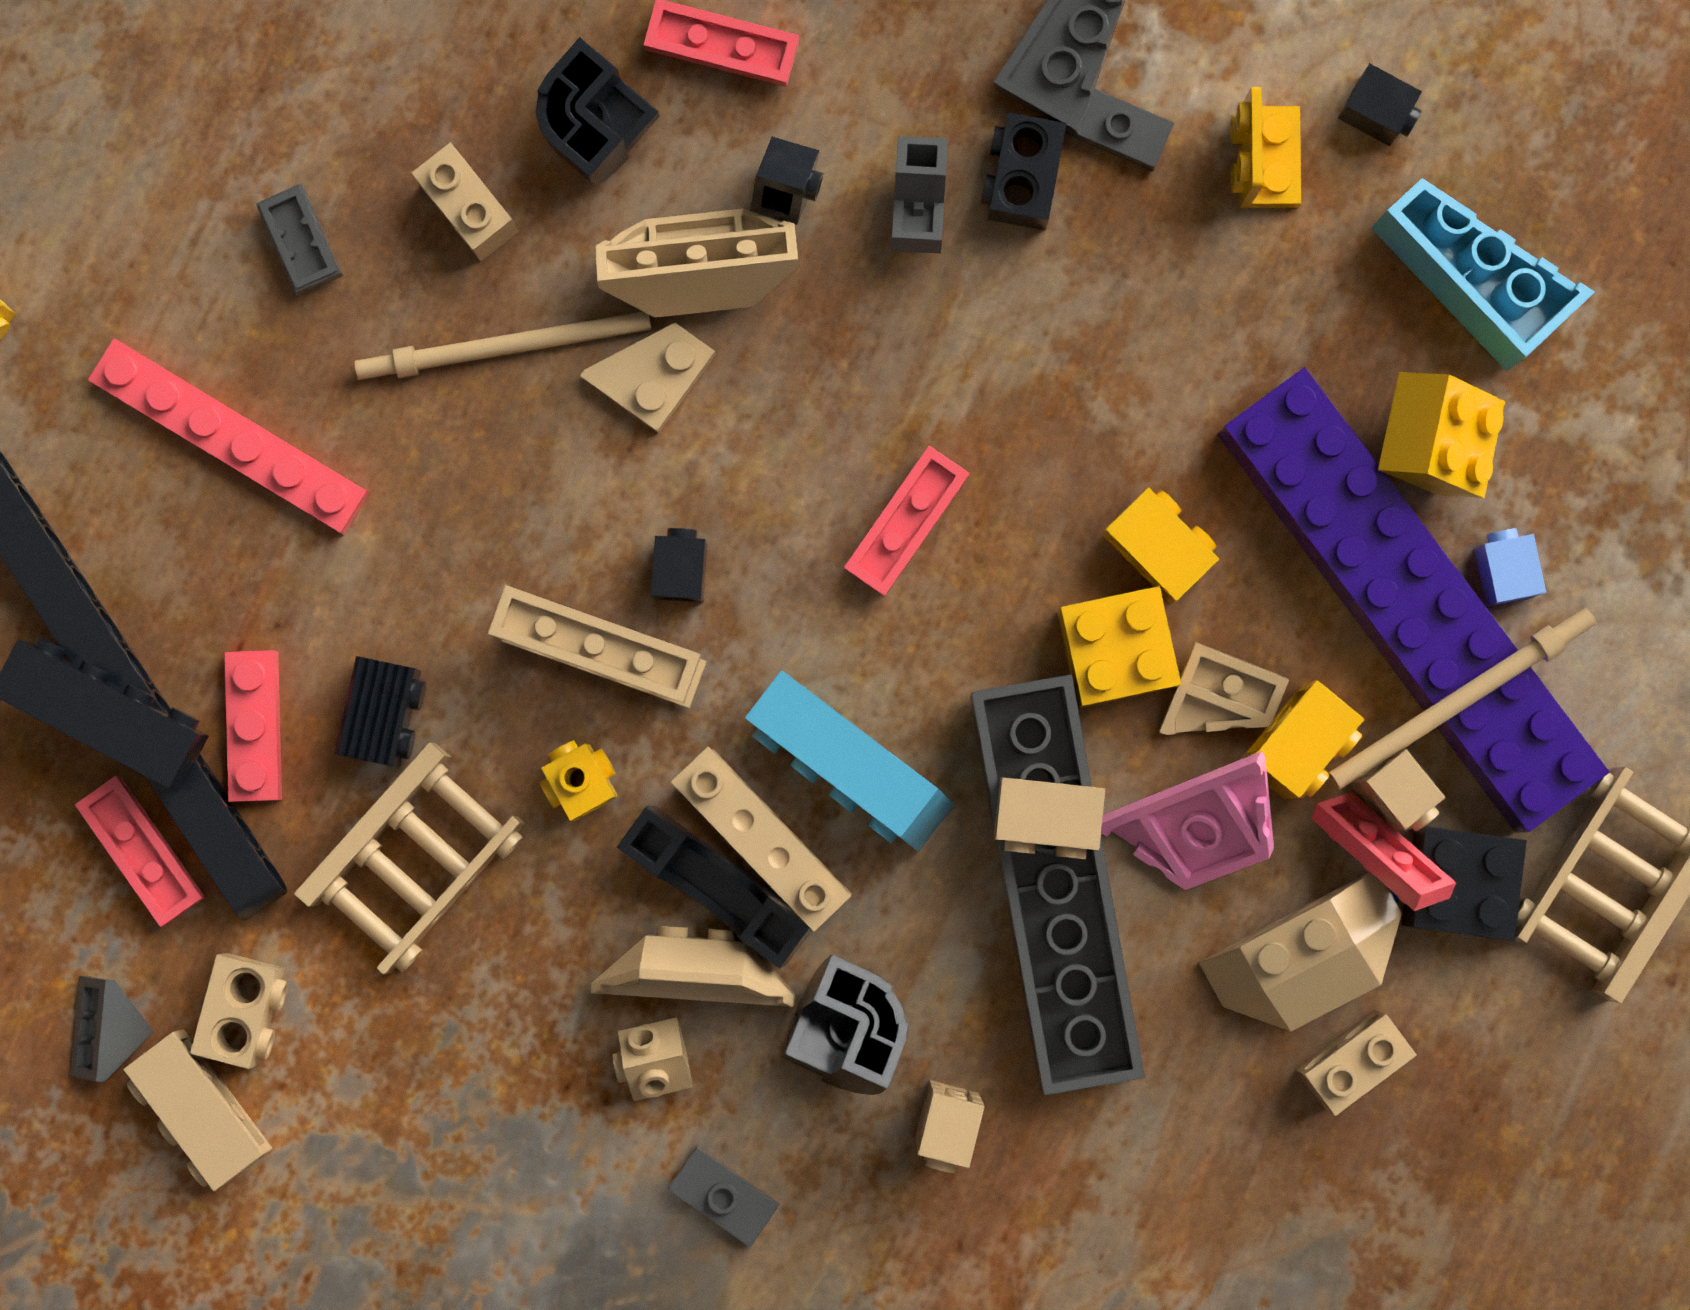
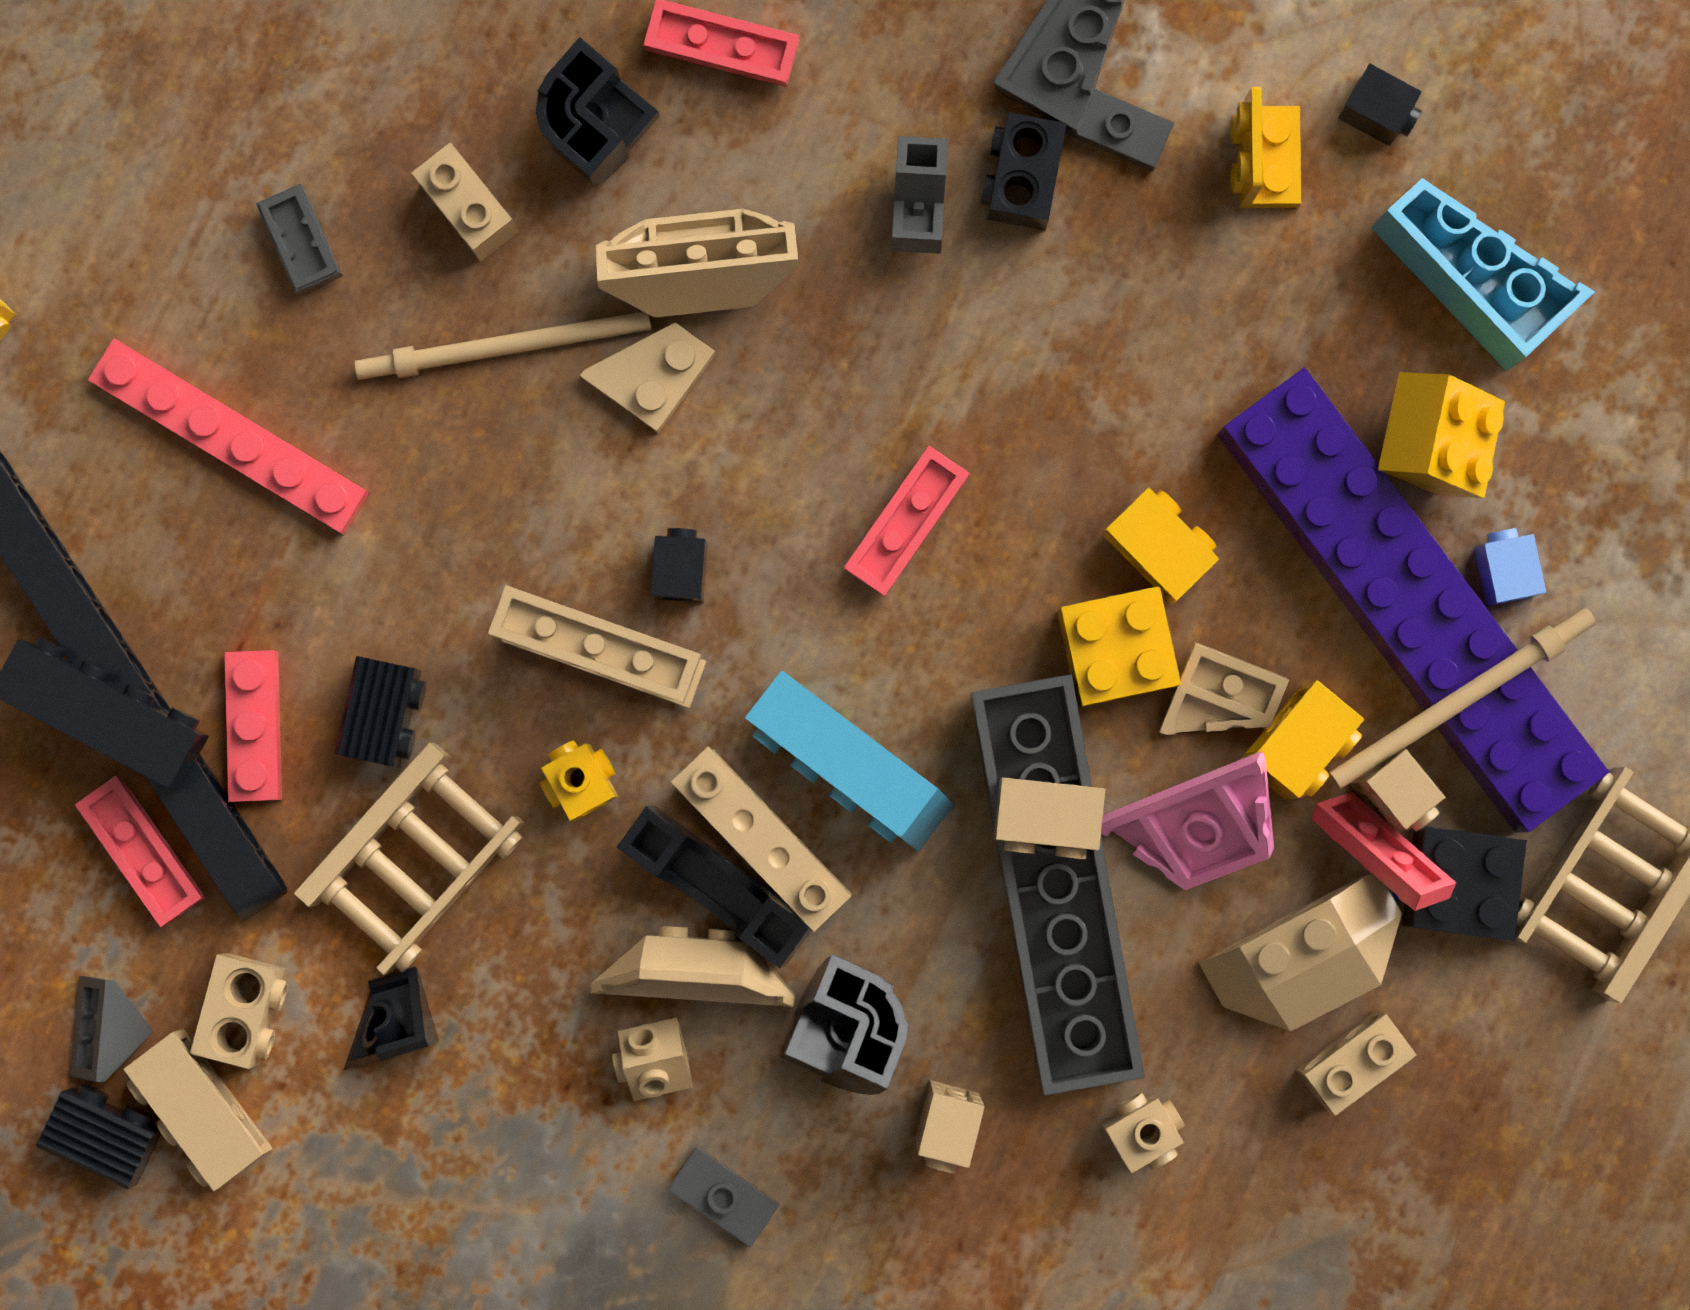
black brick [750,136,824,225] -> none
none -> black brick [36,1084,161,1190]
none -> black slope [344,967,439,1070]
none -> tan brick [1101,1092,1185,1174]

